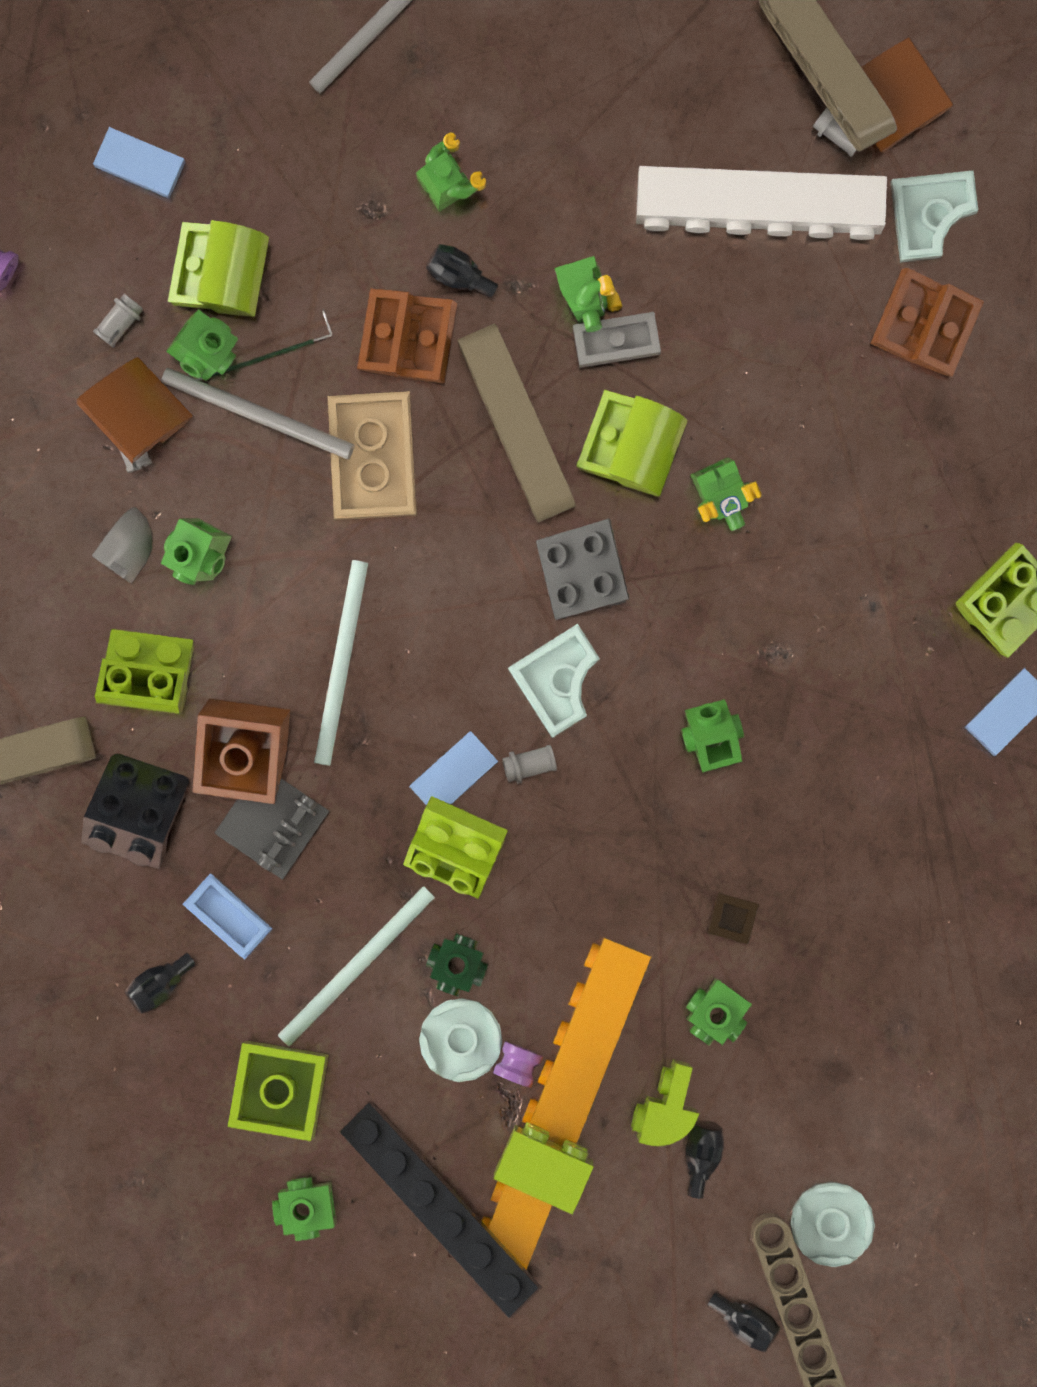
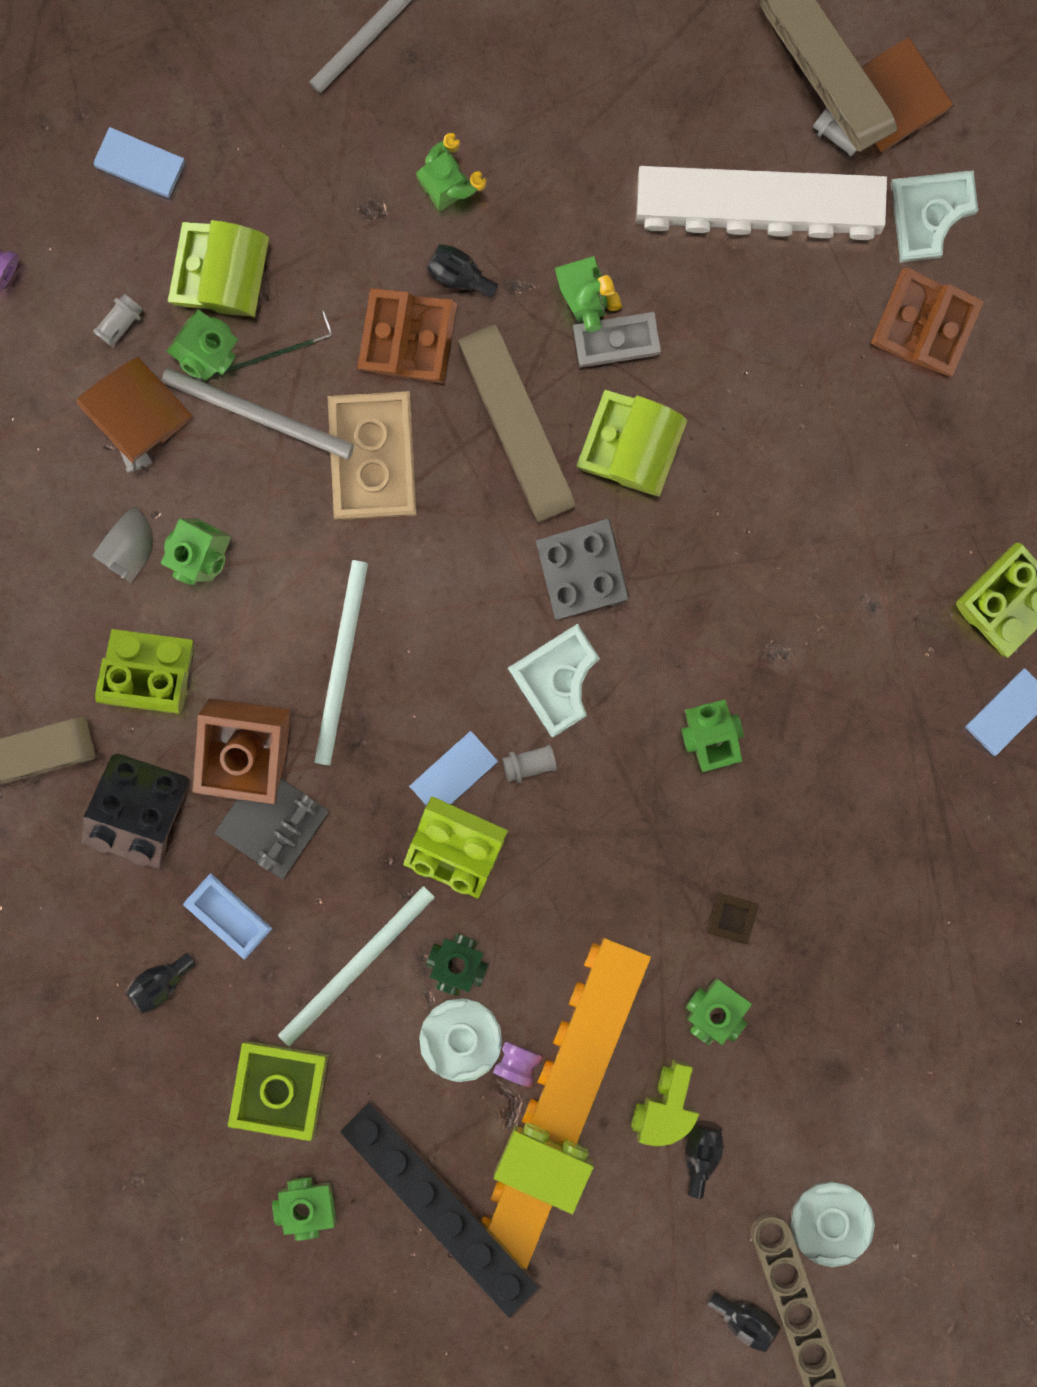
bright green piece [690,457,762,531] -> none

